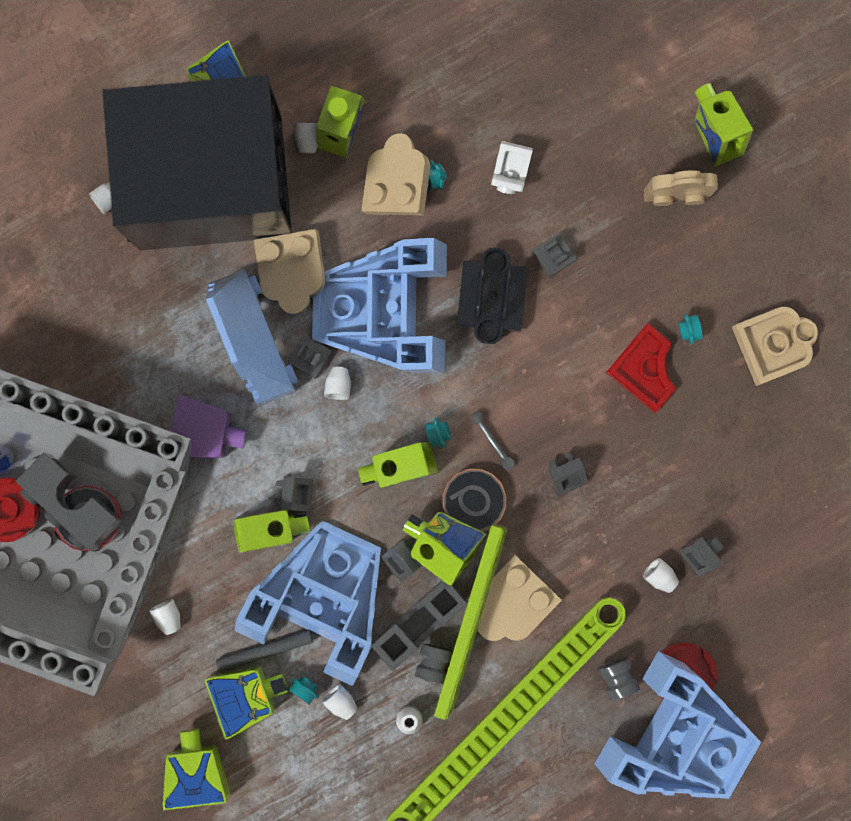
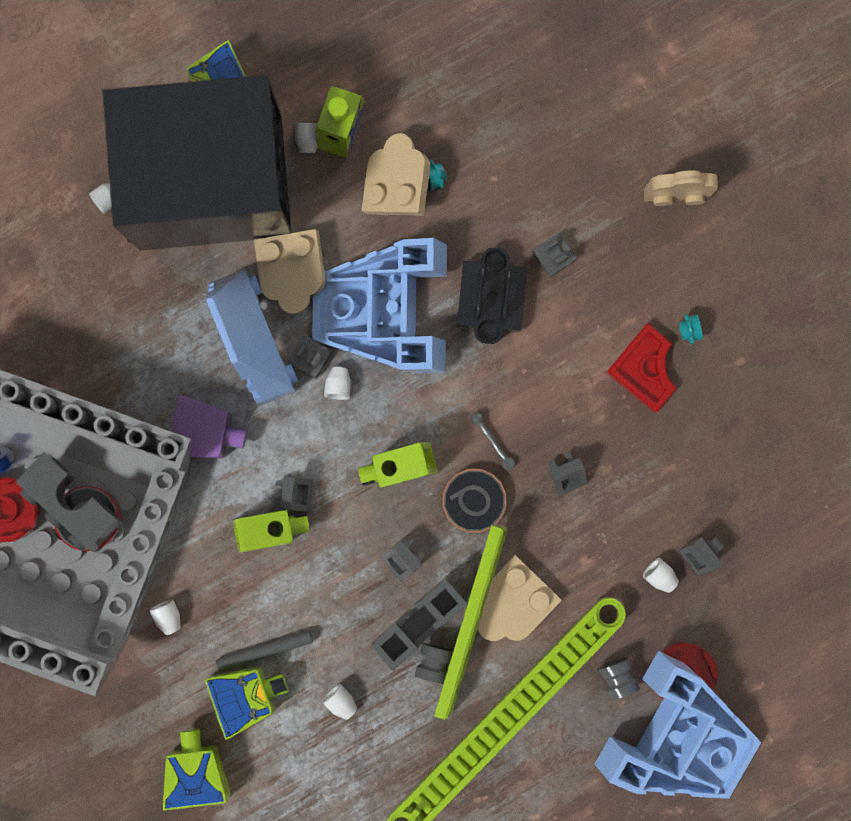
light blue wedge [234,521,381,686] -> none
teal plate [288,676,319,705] -> none
white hose [396,705,423,734] -> none
lime torso [402,512,486,586] -> none
teal plate [426,417,452,448] -> none
white bracket [491,141,533,194] -> none
lime torso [695,83,753,167] -> none
tan plate [732,307,818,386] -> none

